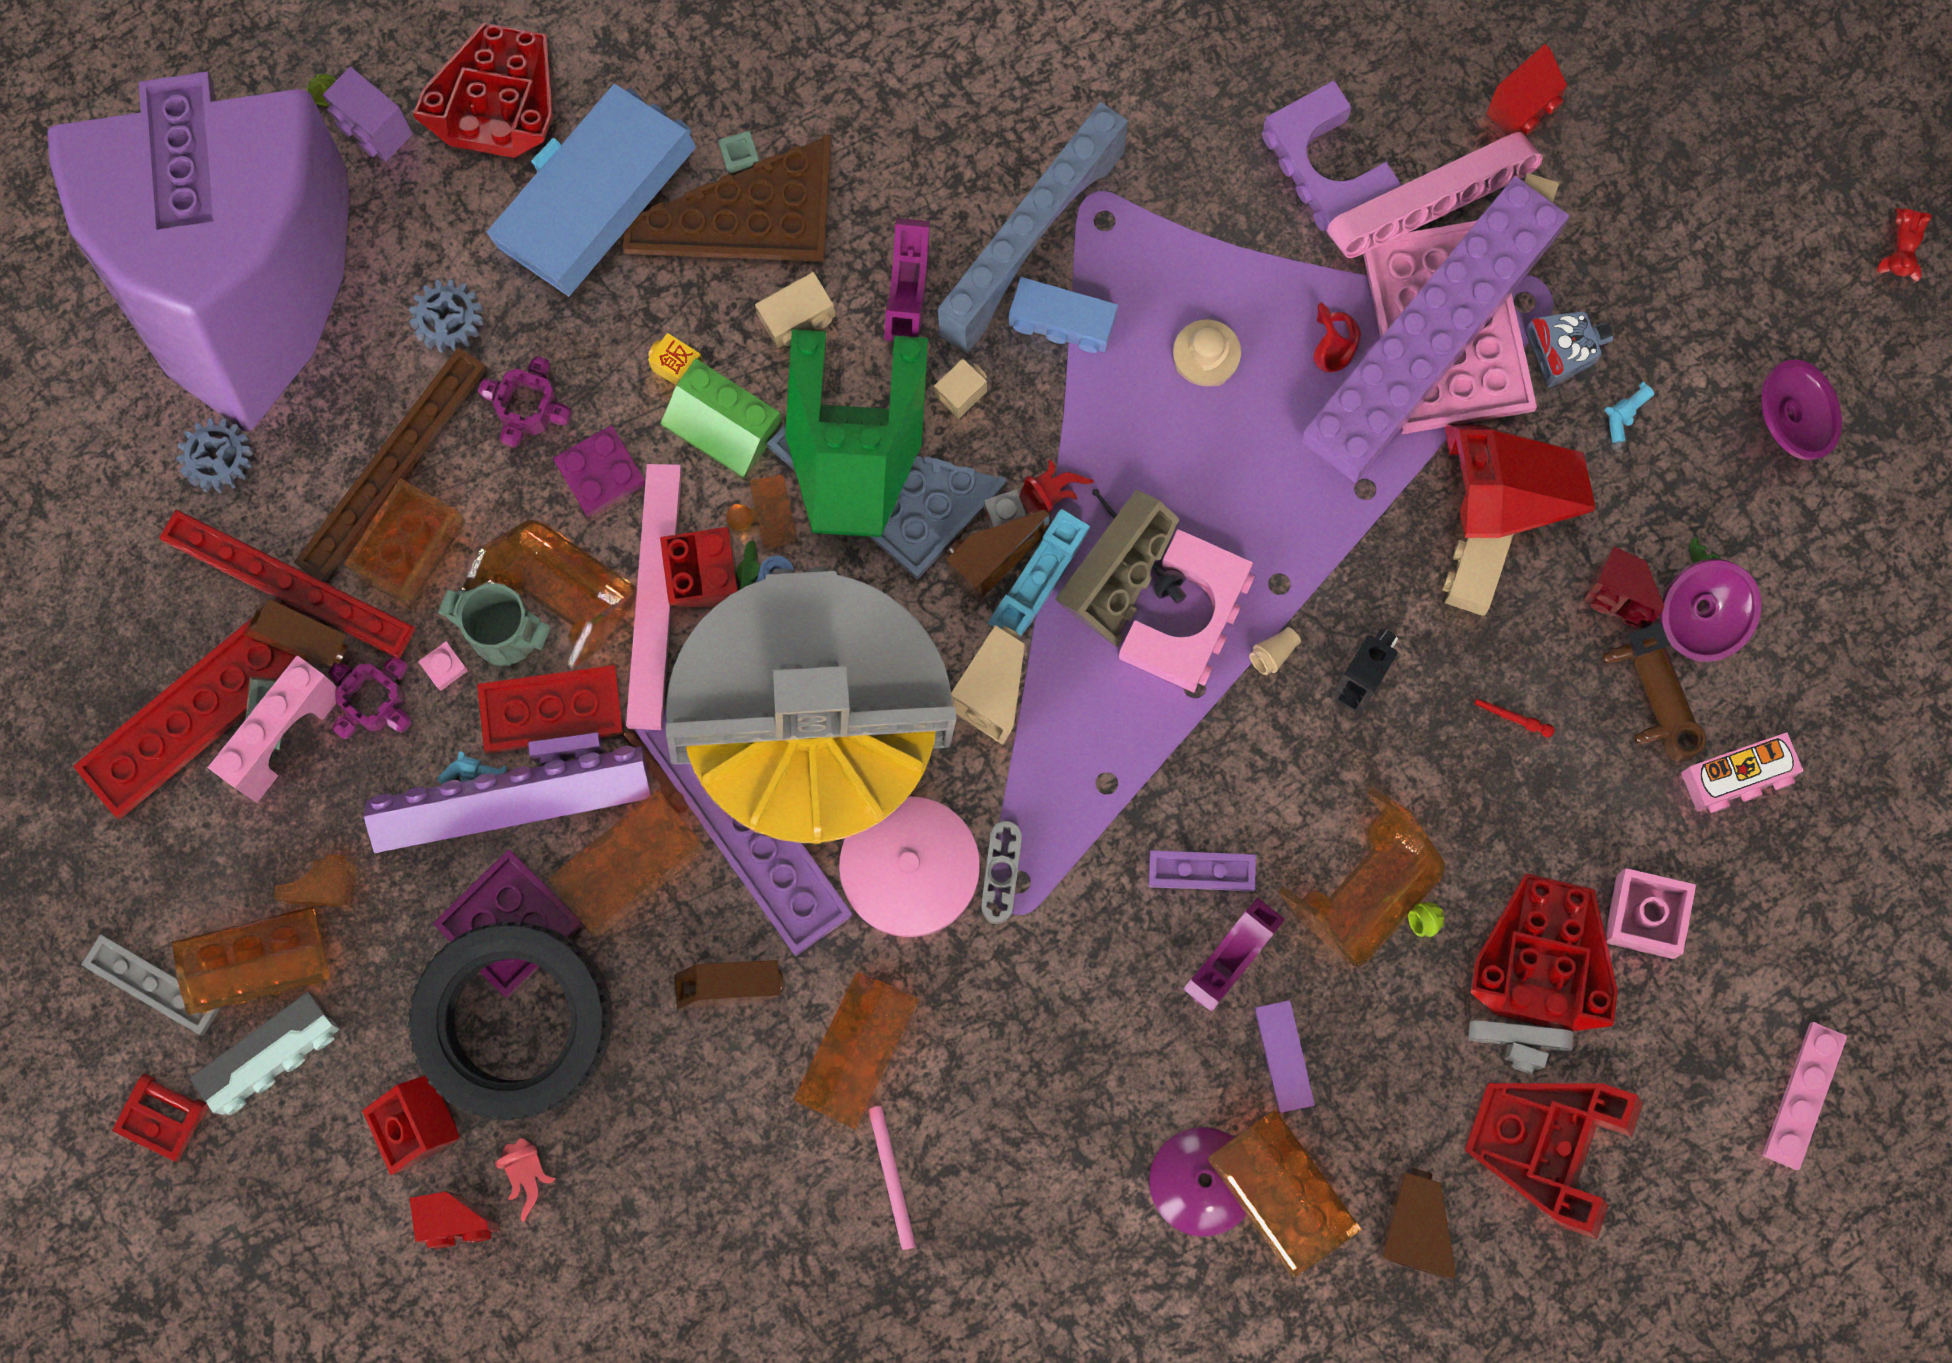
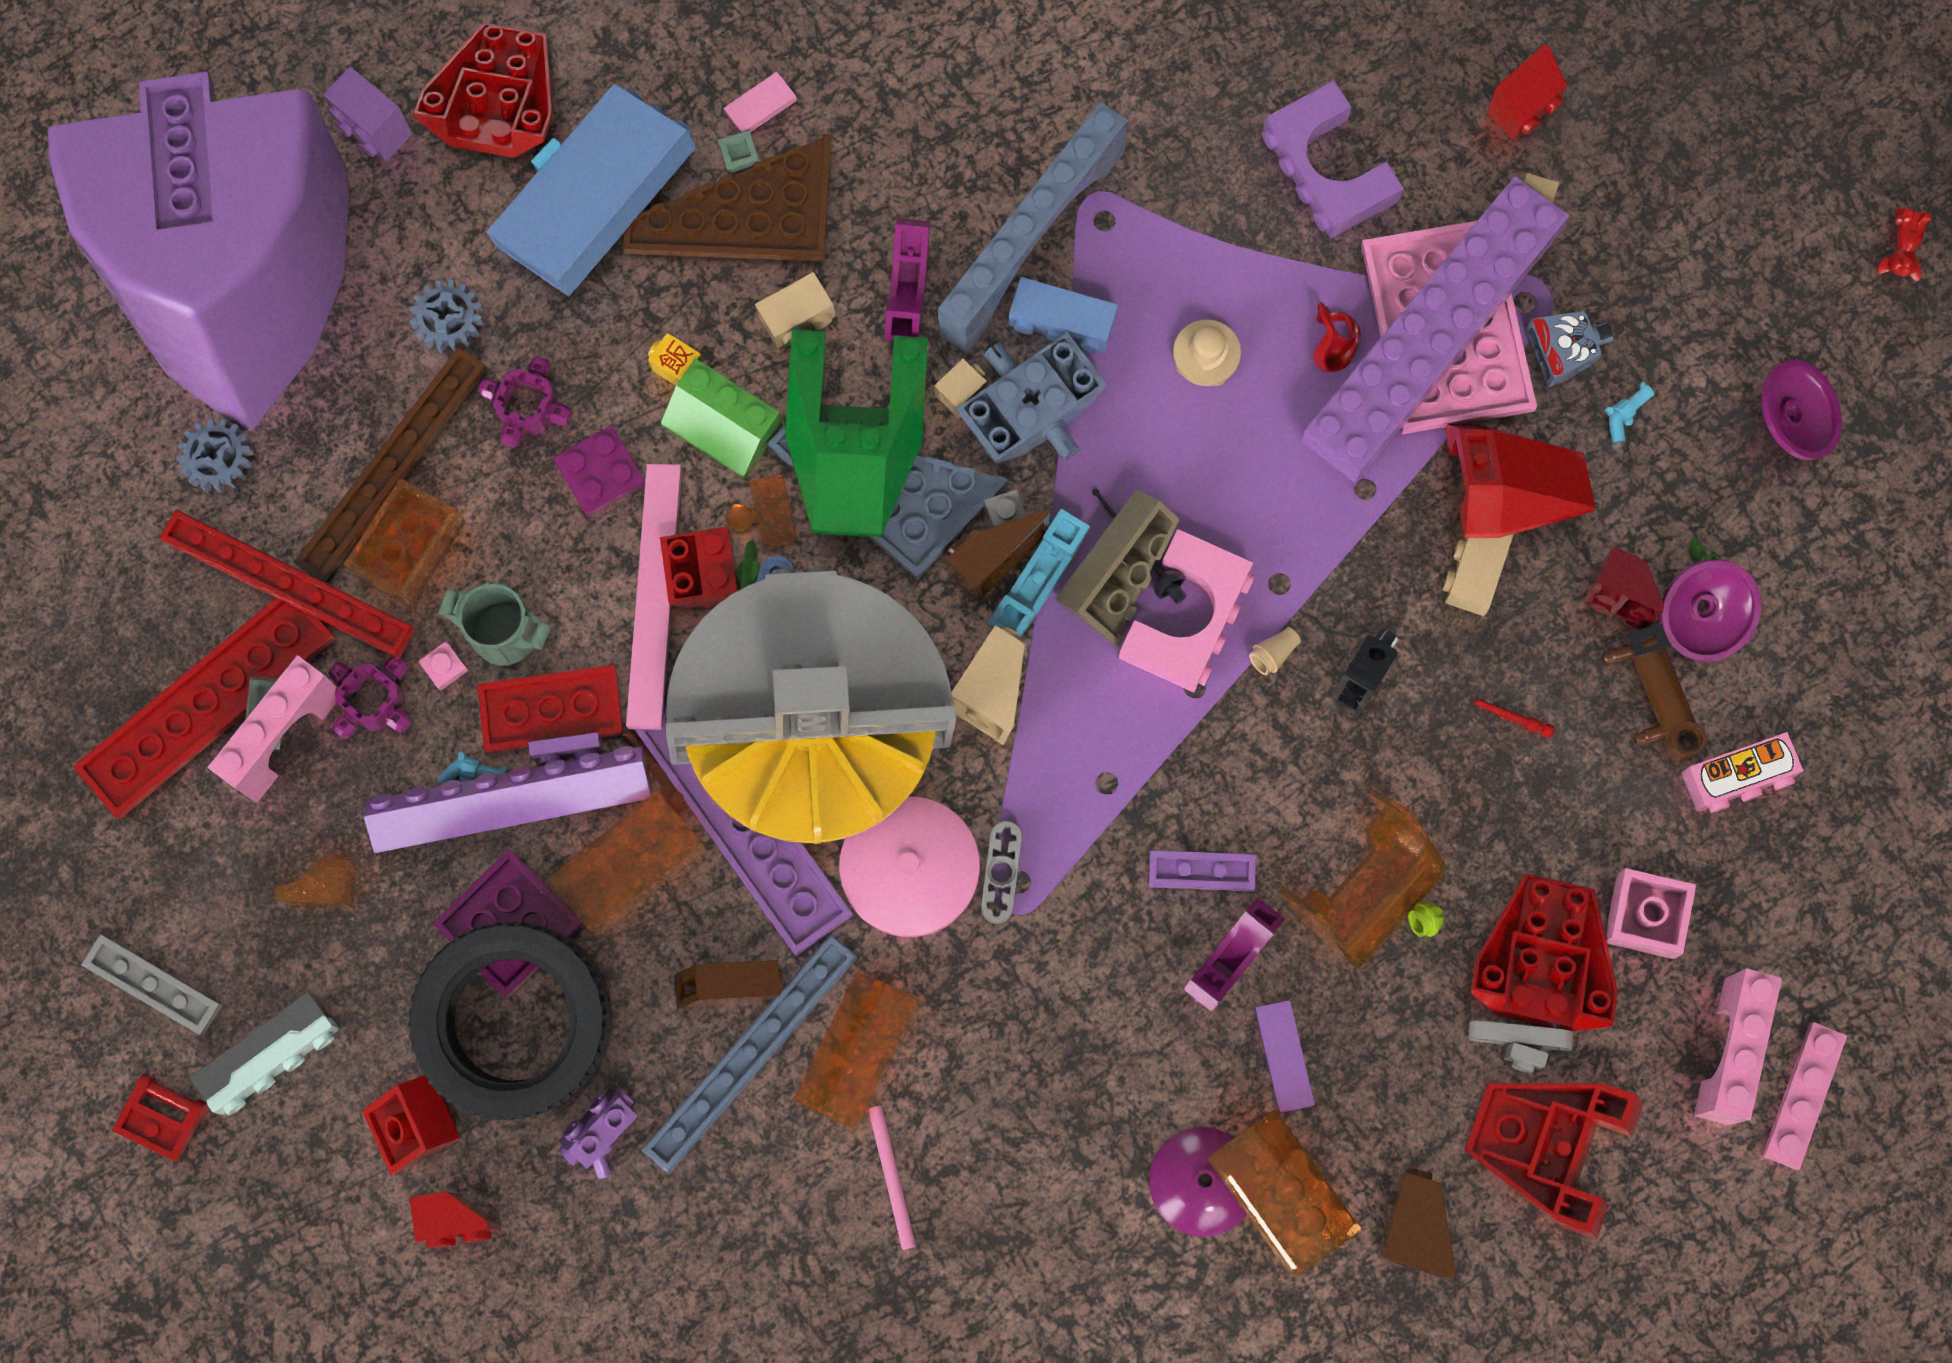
clear orange slope [172,906,331,1016] -> none
reddish brown slope [244,599,347,668] -> none
lime plate [307,74,336,107] -> none
clear orange windscreen [461,520,637,668] -> none
coral piece [495,1138,556,1222] -> none
red piece [1019,460,1094,514] -> none
bright pink beam [1327,132,1543,258] -> none
none -> medium lavender brick [558,1088,638,1179]
none -> sand blue tile [642,934,858,1174]
none -> bright pink tile [723,72,797,133]
none -> sand blue slope [956,332,1107,464]
none -> bright pink arch [1694,968,1782,1125]

